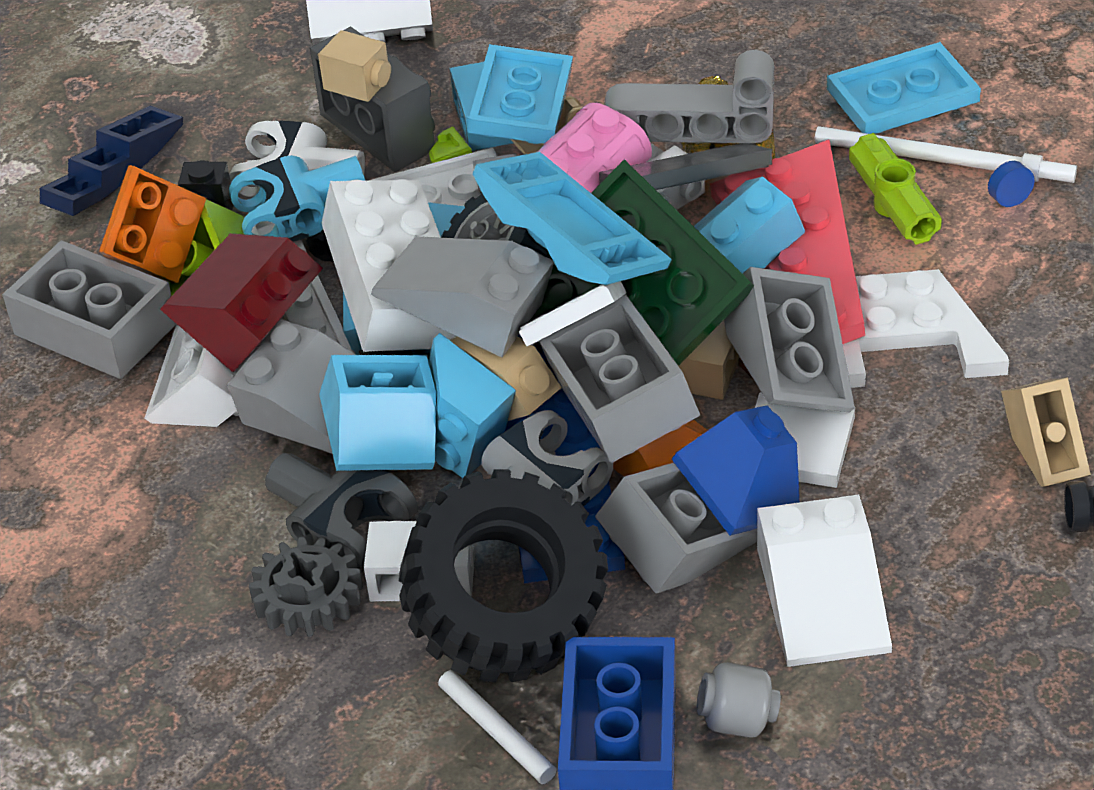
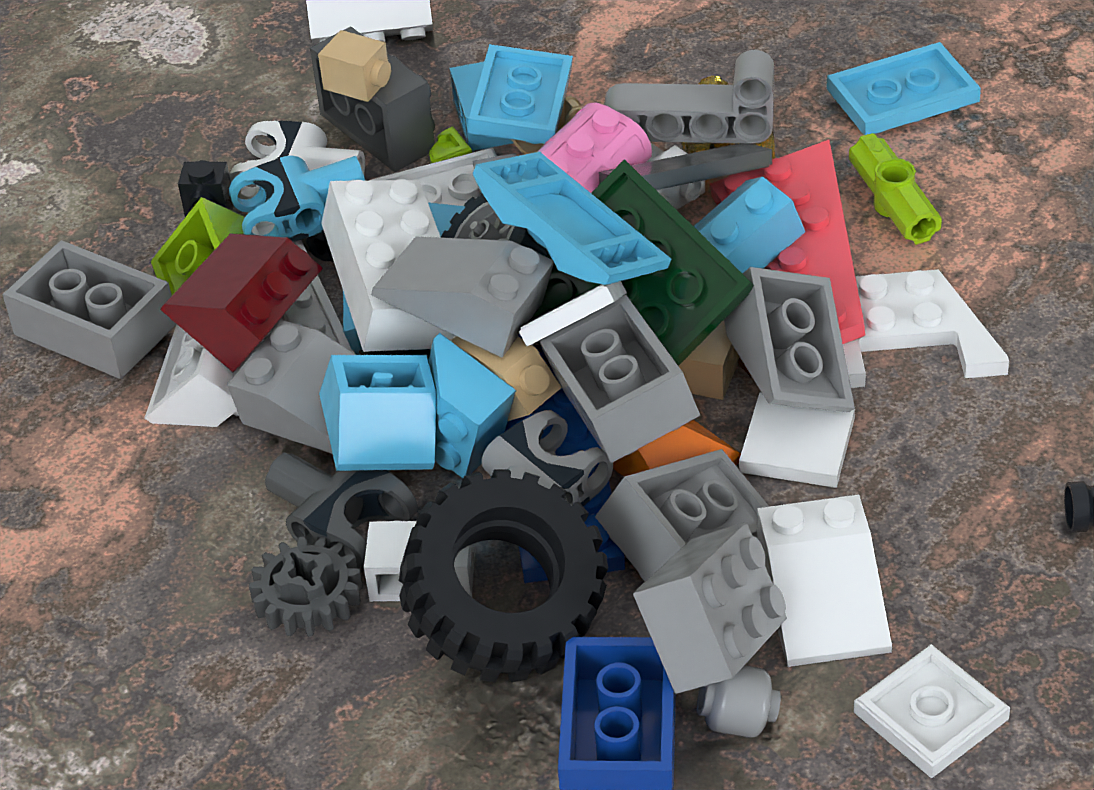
dark blue slope [39,105,183,216] -> none
orange slope [99,165,207,283] -> none
white bar [438,670,557,784] -> none
blue slope [672,405,800,536] -> none
white bar [815,126,1077,183] -> none
blue tile [988,160,1035,207] -> none
tan slope [1001,378,1091,487] -> none
none -> light grey brick [633,522,787,694]
none -> white tile [854,644,1010,778]

